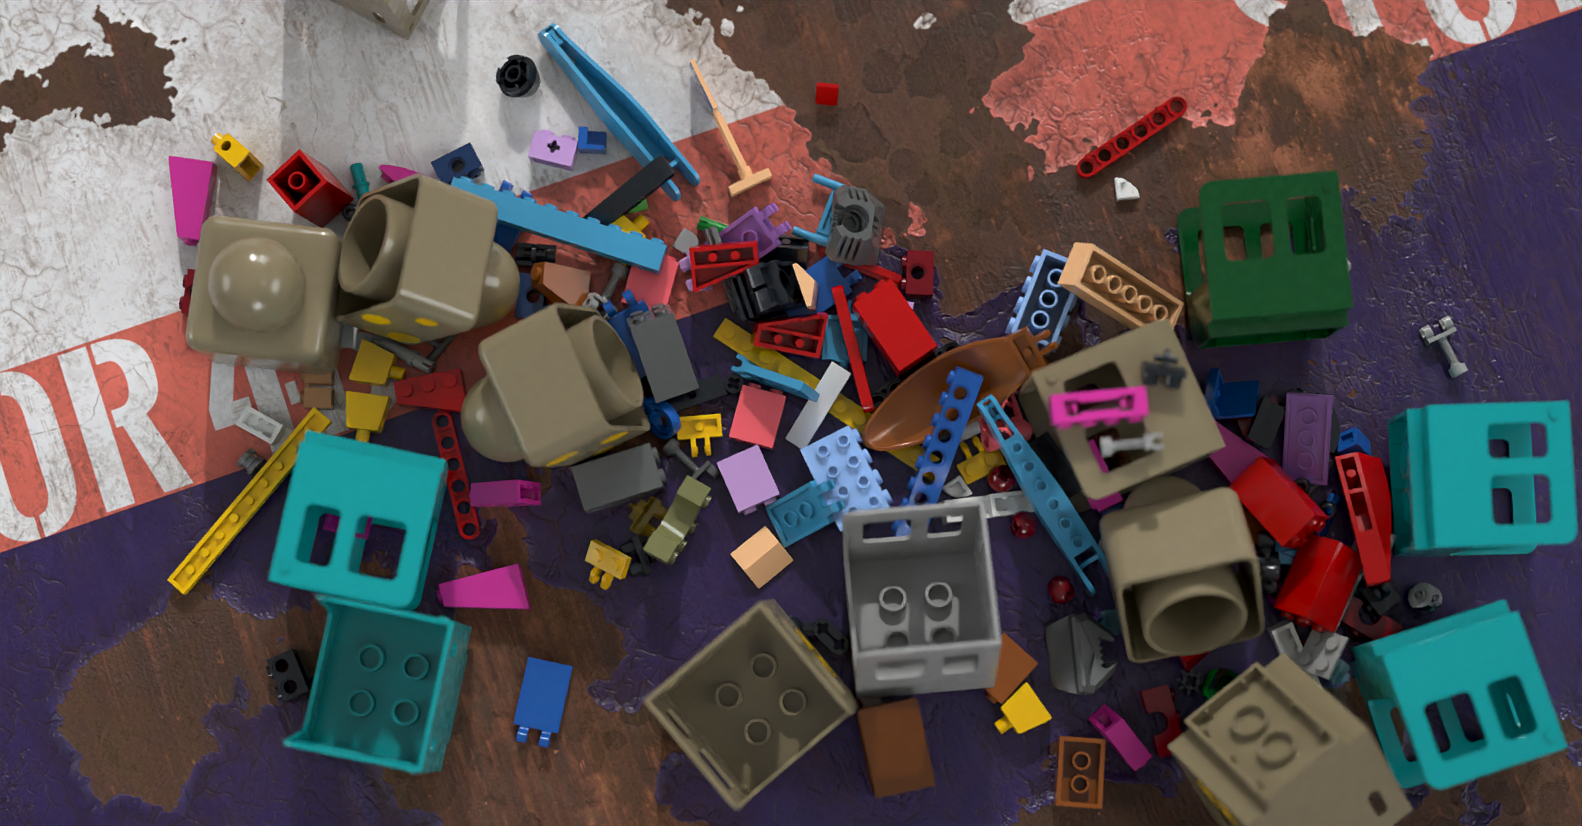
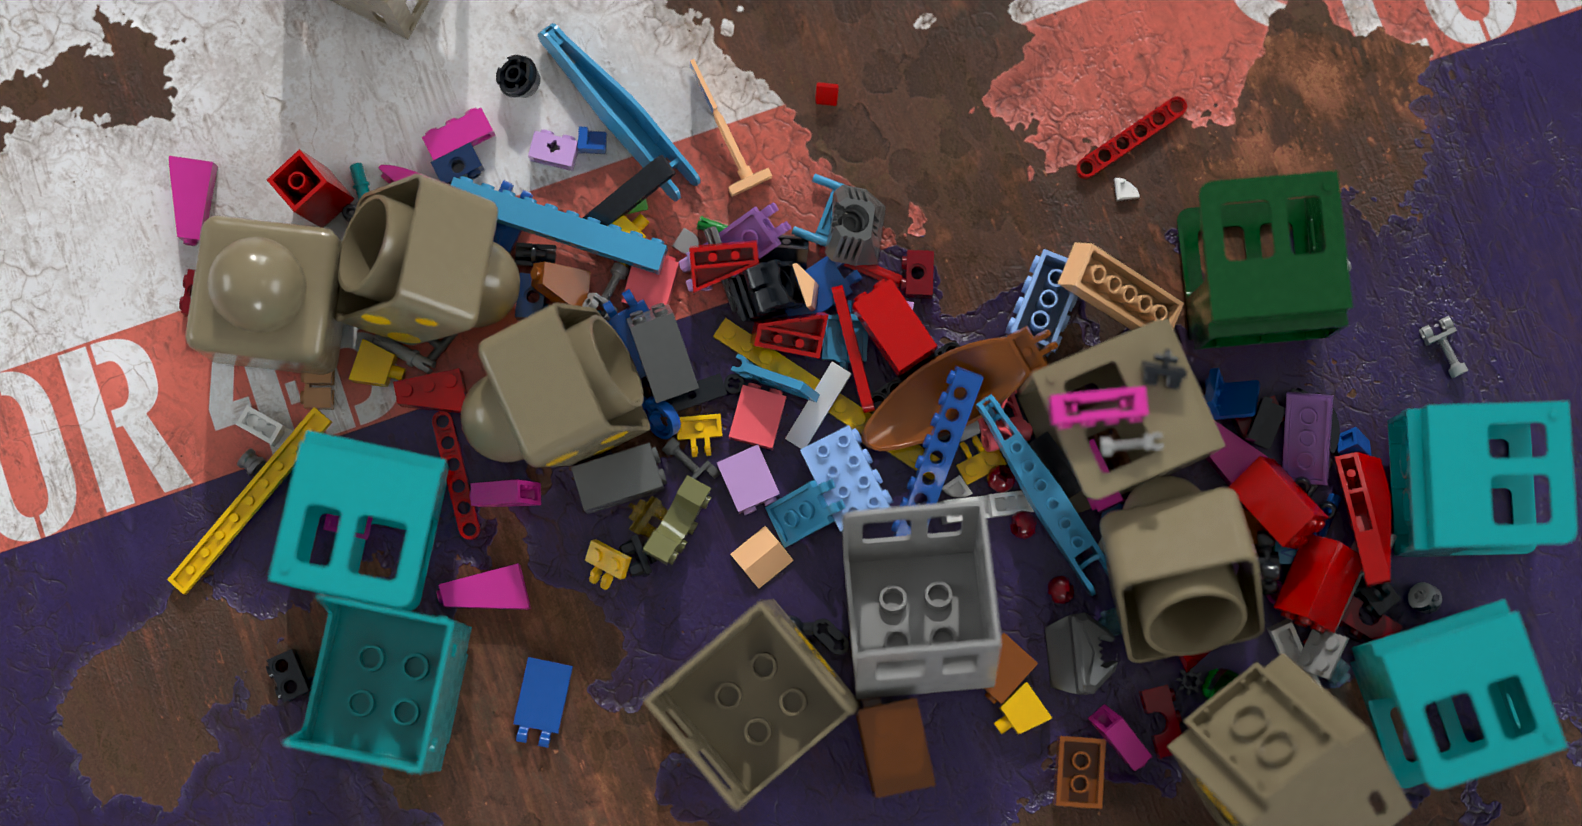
yellow torso [211,133,264,182] -> none
yellow torso [346,391,392,443] -> none
none -> dark pink brick [422,108,496,161]

